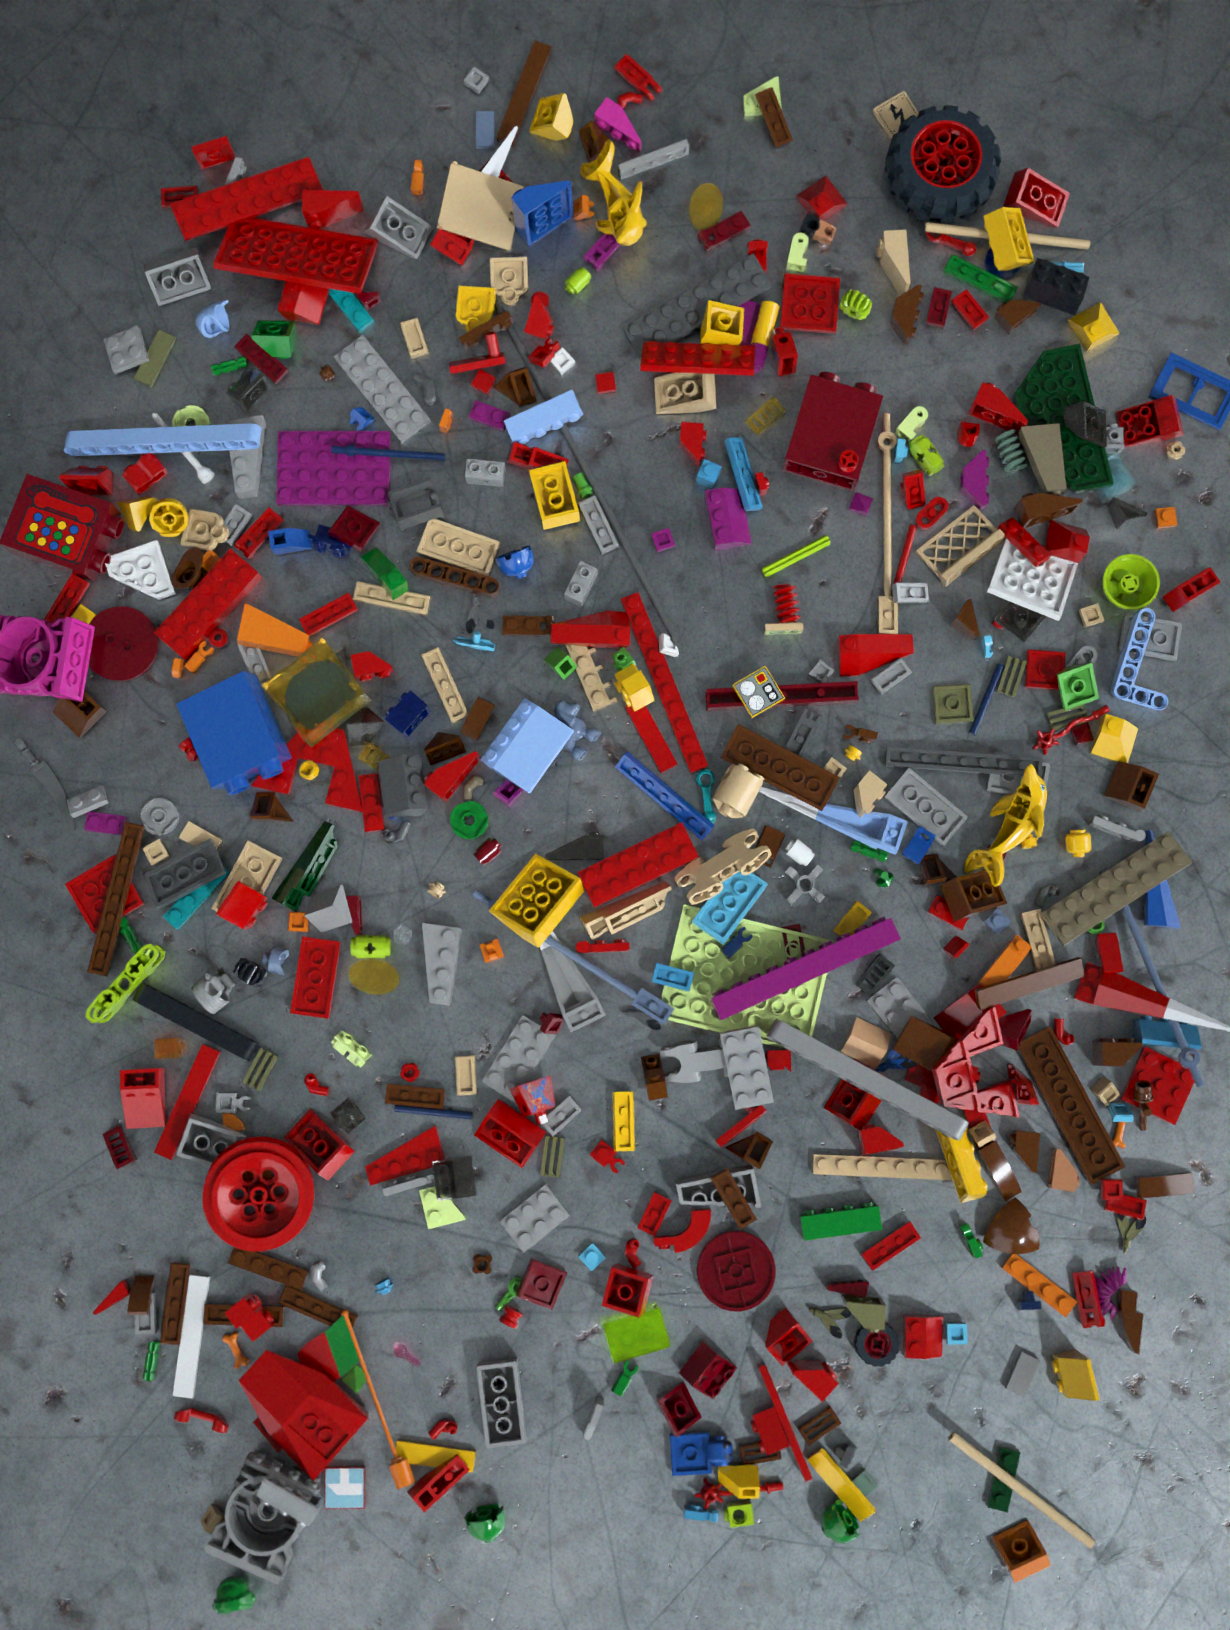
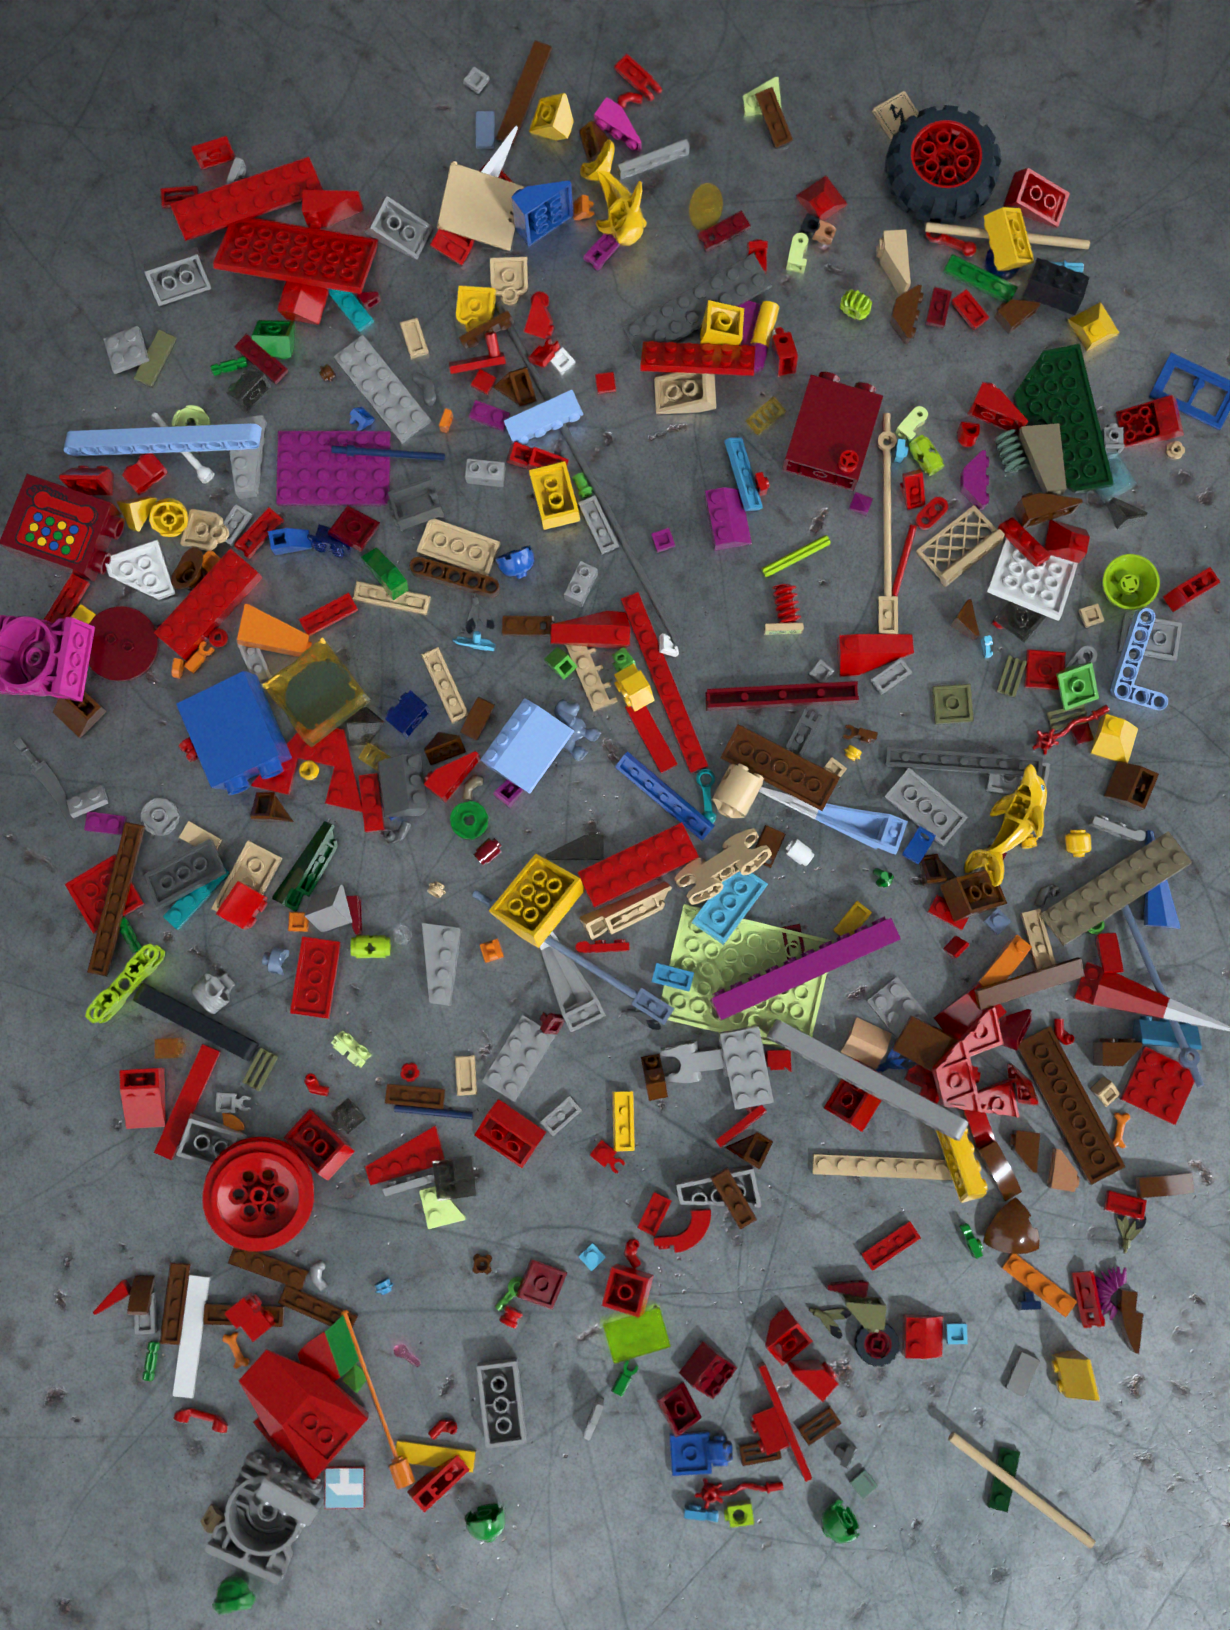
dark red slope [102,1125,137,1170] -> none
tan plate [142,839,170,865] -> none
light blue piece [196,299,229,338] -> none
black gear [233,958,268,987] -> none
clear yellow piece [349,959,400,995] -> none
red slope [350,651,394,682] -> none
orange bar [411,160,424,195] -> none
light grey plate [500,1184,570,1253] -> none
torso [510,1075,555,1125] -> none
olive tile [540,1136,565,1178] -> none
lime brick [564,267,591,295] -> none
red slope [679,421,707,466] -> none
dark azure brick [696,459,722,489] -> none
dark red plate [697,1230,776,1312] -> none
yellow slope [718,1464,760,1499] -> none
dark blue bar [720,927,753,959] -> none
tile [732,666,785,718] -> none
red plate [780,273,840,334] -> none
light grey pin [784,865,825,905] -> none
green brick [799,1202,883,1241] -> none
yellow tile [807,1448,876,1522] -> none
green axle [850,840,888,862] -> none
tan slope [853,770,888,818] -> none
pearl dark grey slope [855,954,895,997] -> none
red slope [858,1124,904,1156] -> none
light grey plate [892,583,929,603] -> none
tan tile [968,1120,996,1148] -> none
dark blue bar [969,664,1005,736] -> none
orange slope [993,1520,1051,1583] -> none
clear smoke slope [1064,401,1107,448] -> none
red tile [1101,1179,1123,1200] -> none
medium azure tile [1108,1103,1134,1122] -> none
reddish brown piece [1133,1080,1153,1131] -> none
orange plate [1154,507,1177,529] -> none

